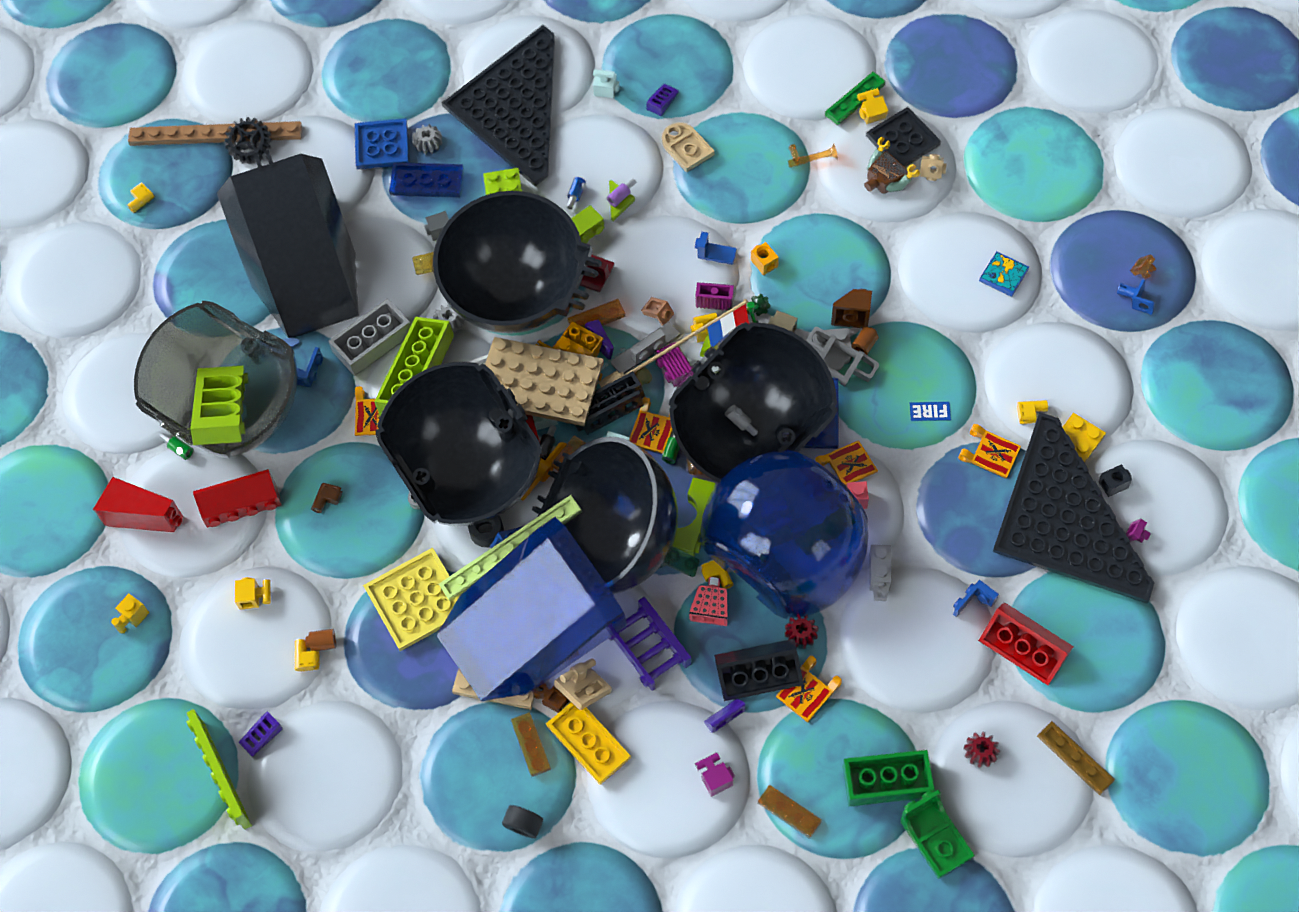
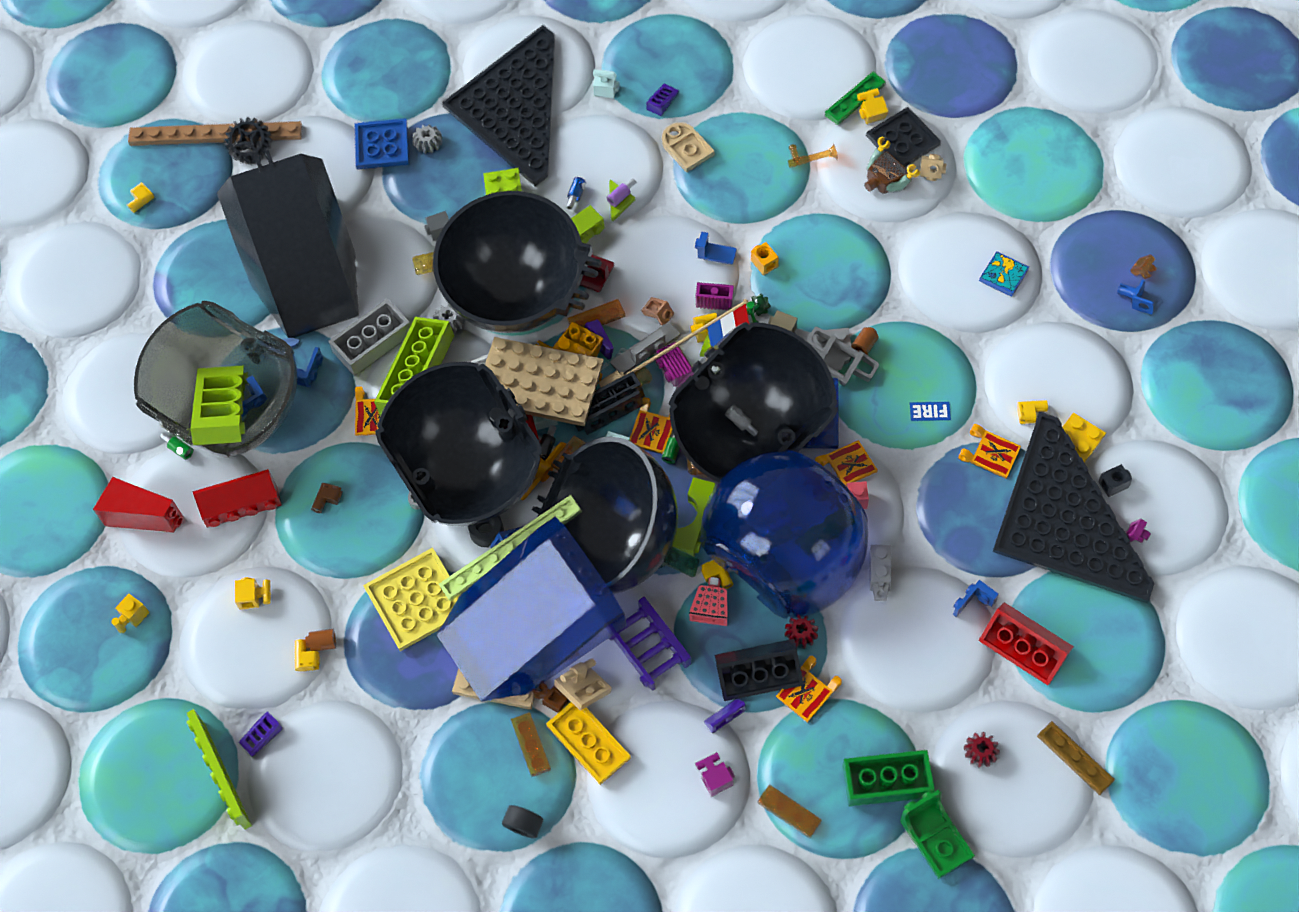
clear blue plate [389,162,464,198] -> none
reddish brown slope [831,289,872,329] -> none
none -> blue bracket [241,375,268,417]

